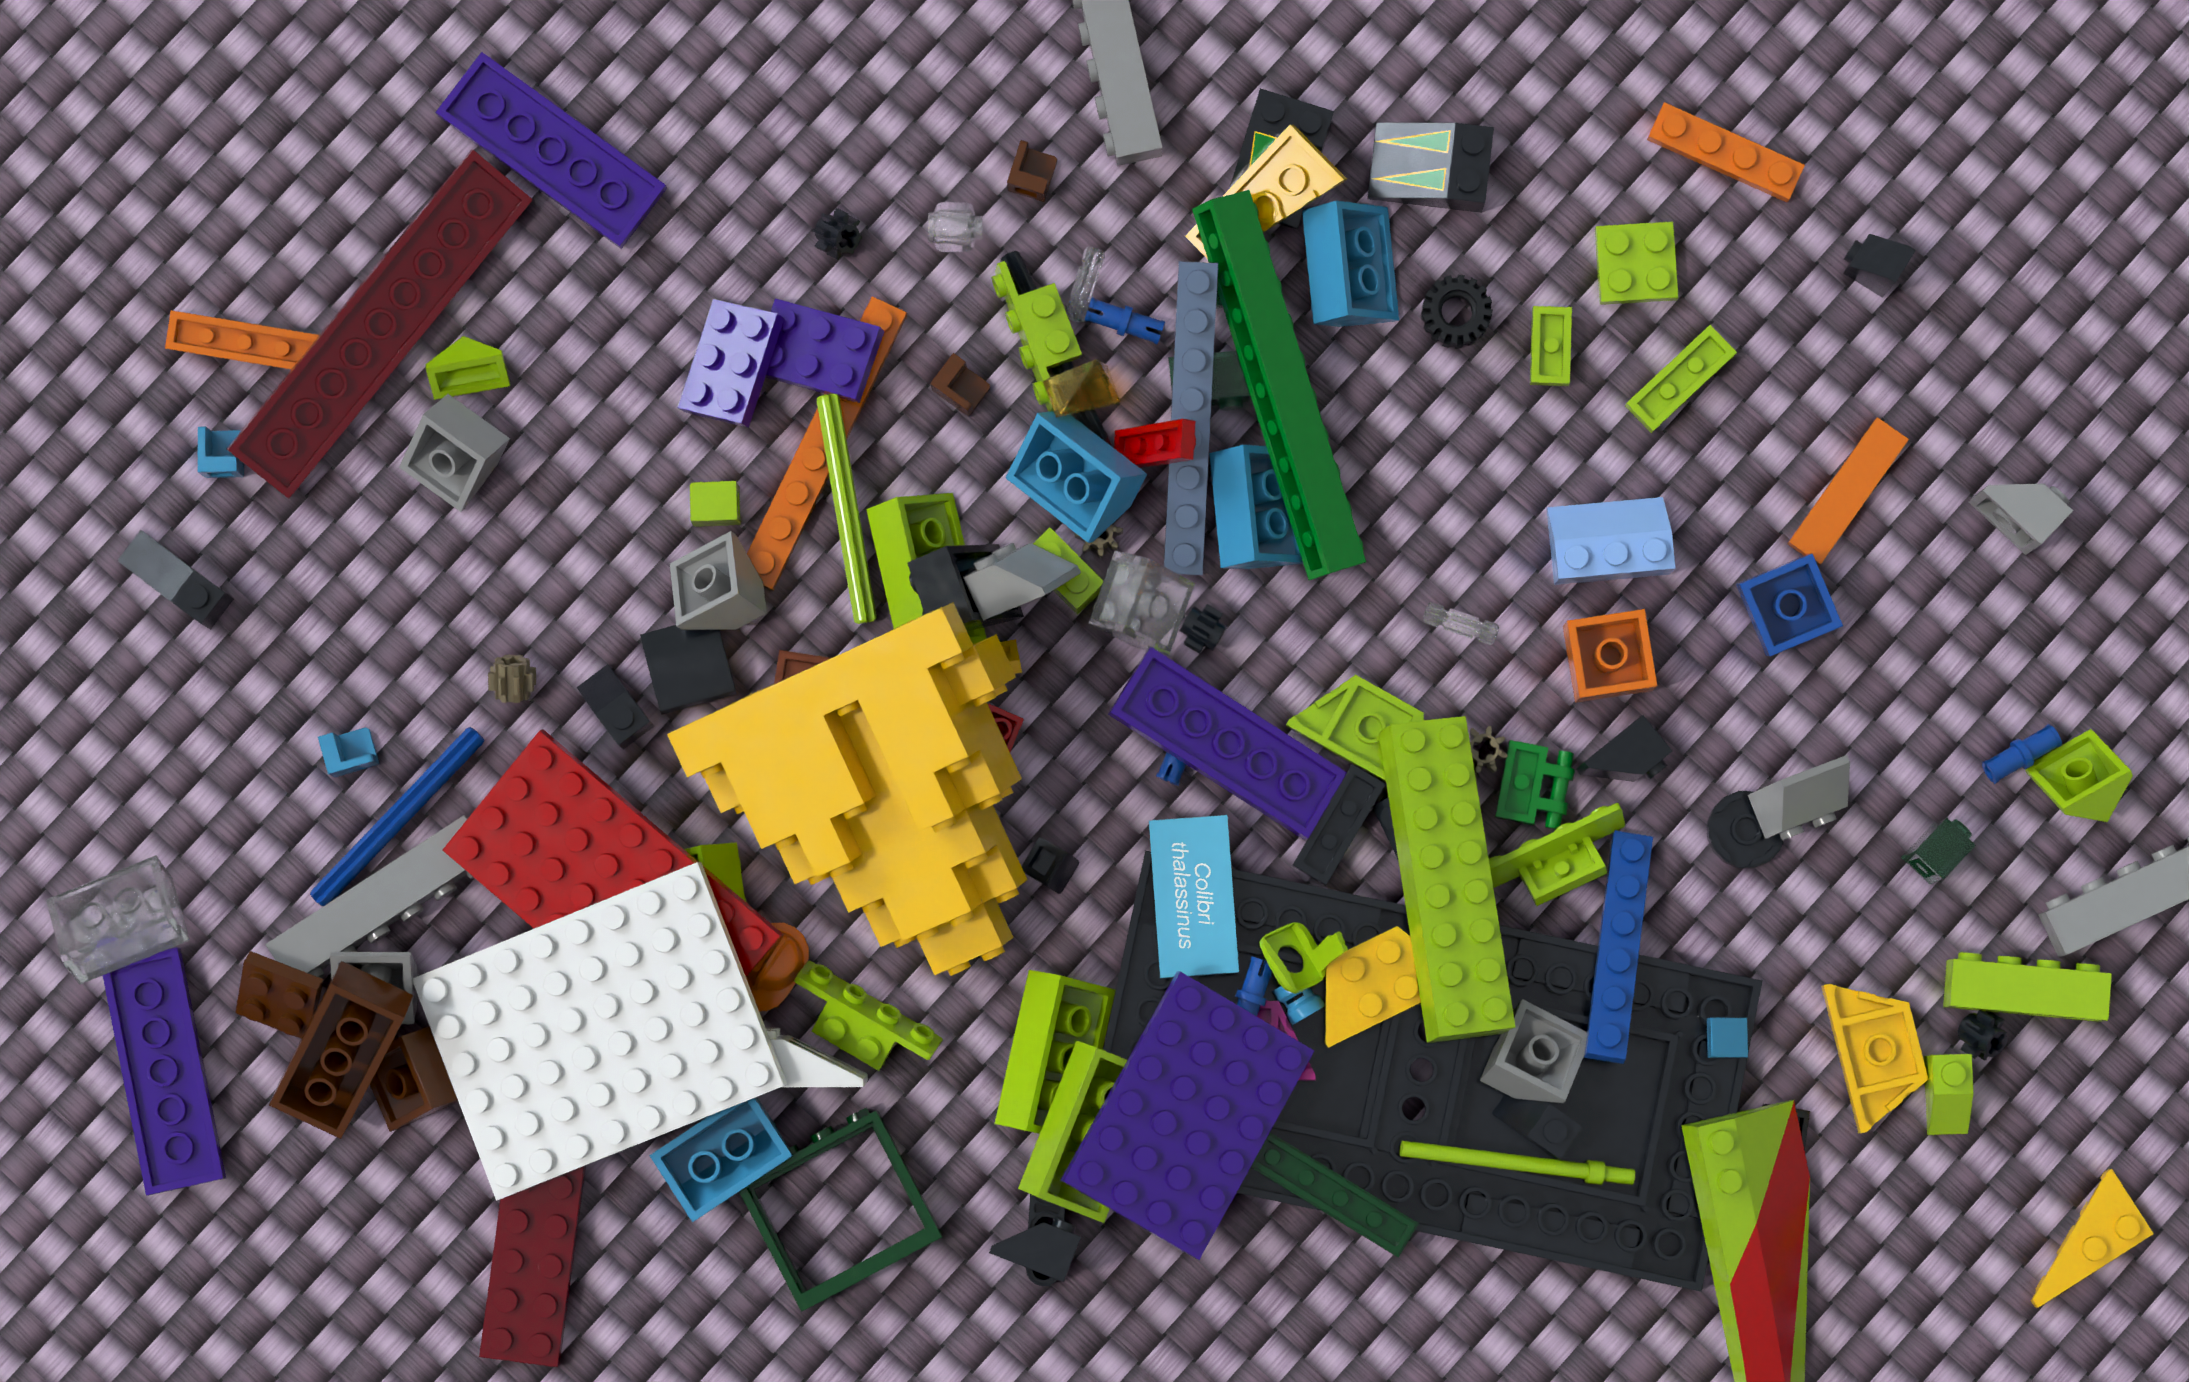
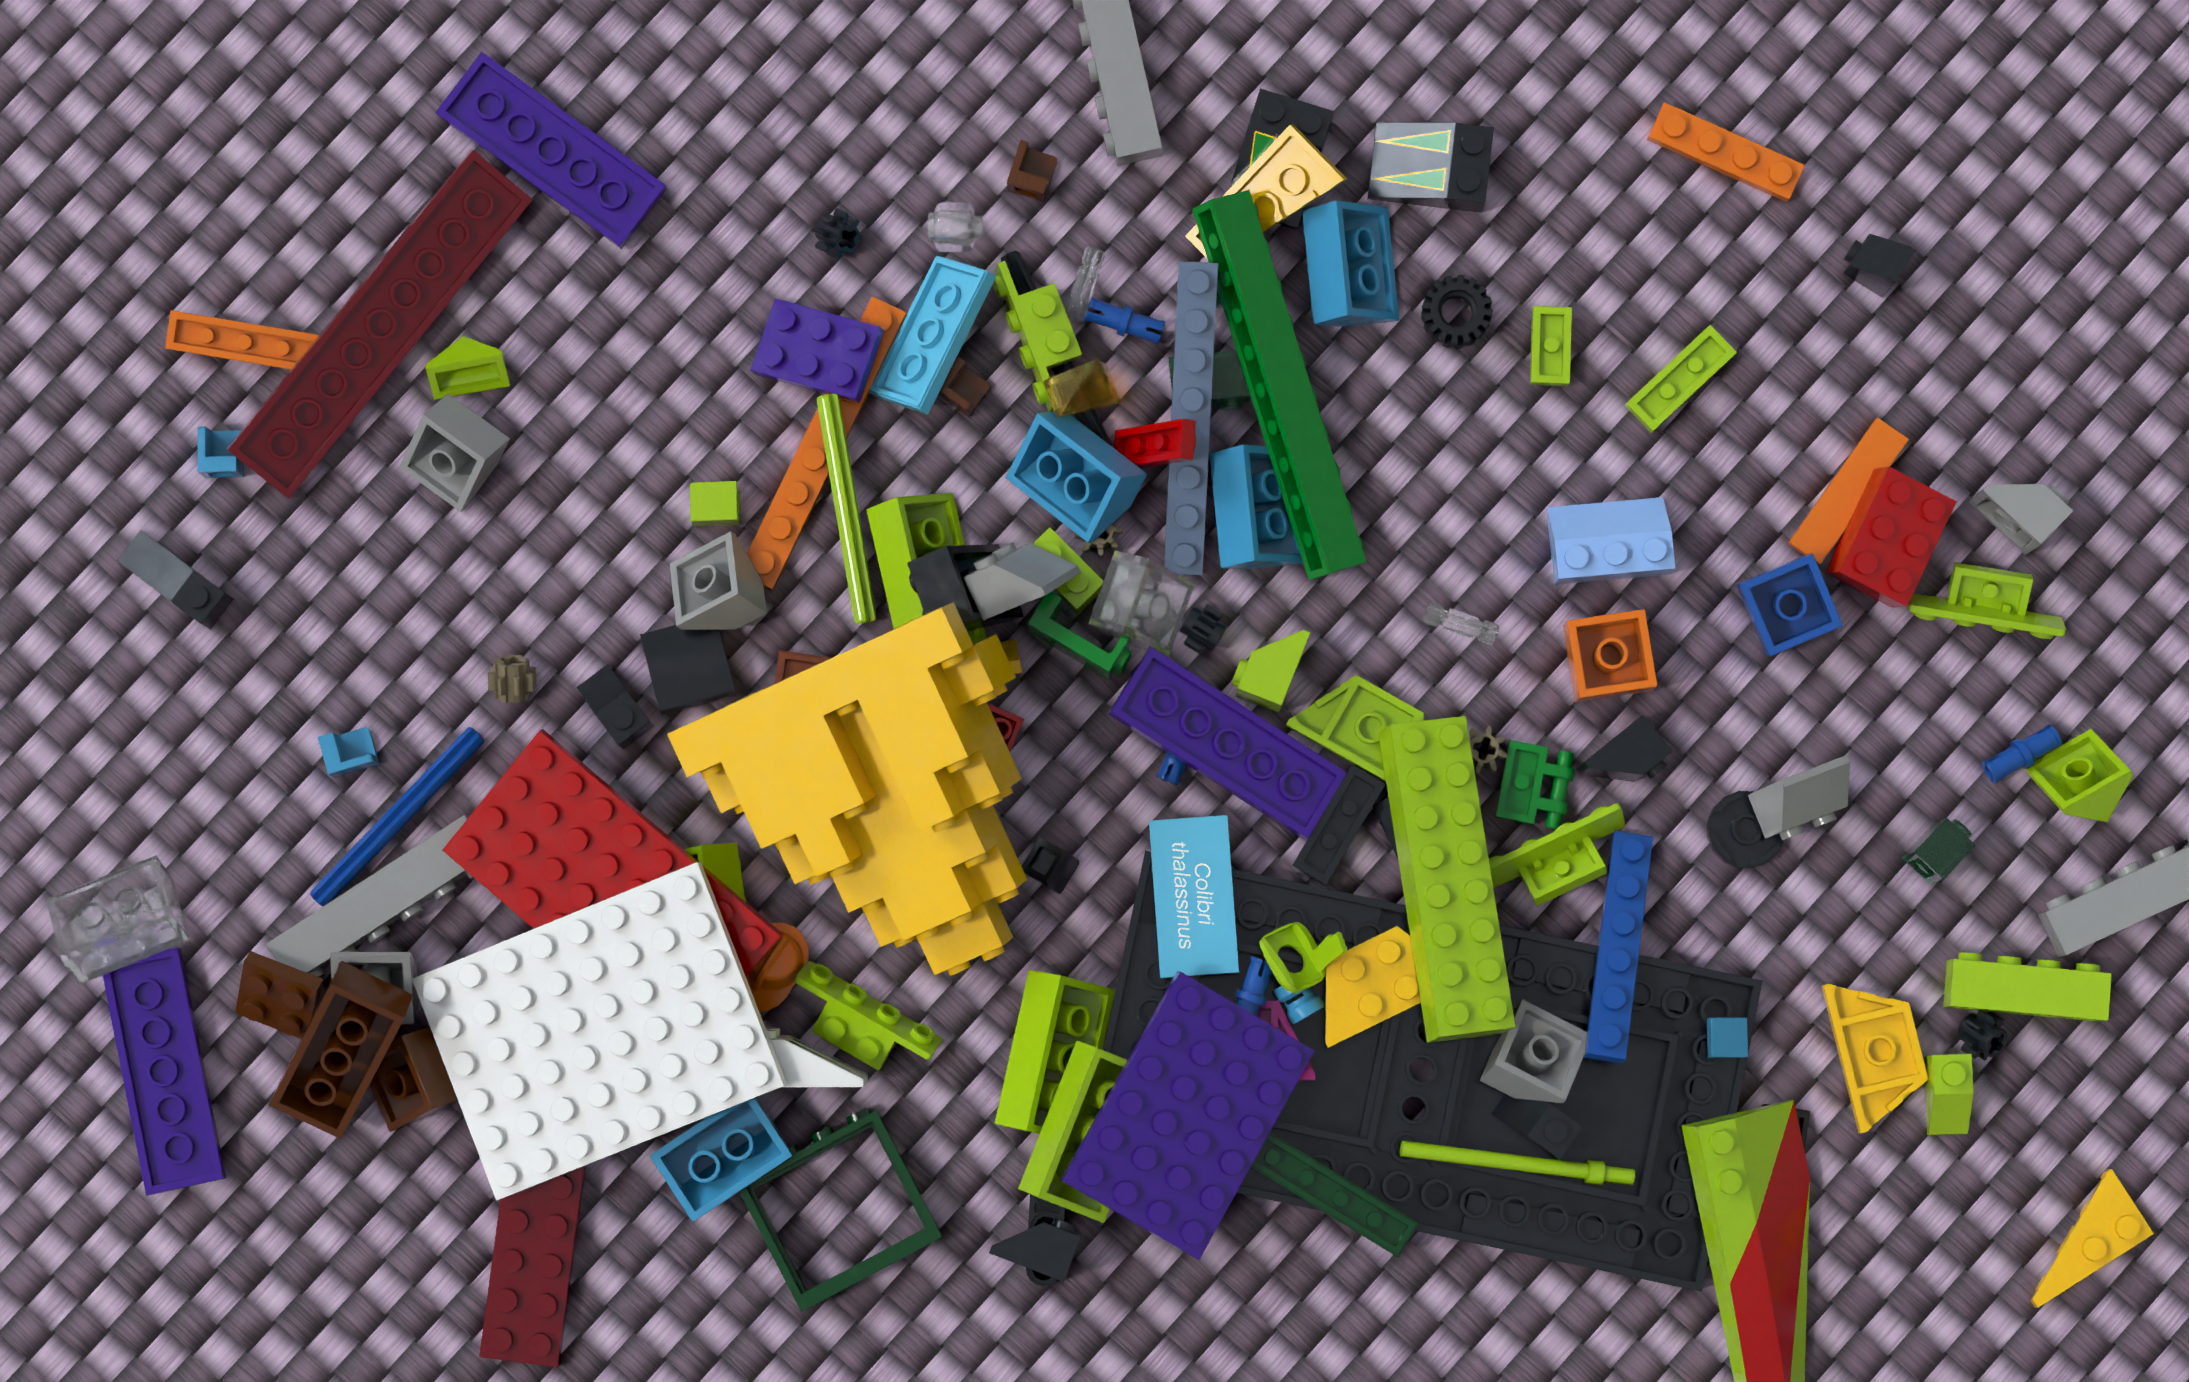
plate [678,299,784,428] -> none
lime plate [1595,222,1679,305] -> none
none -> medium azure tile [869,255,996,415]
none -> green panel [1028,592,1132,680]
none -> lime slope [1232,630,1310,713]
none -> red brick [1825,467,1957,608]
none -> lime bracket [1908,562,2066,639]

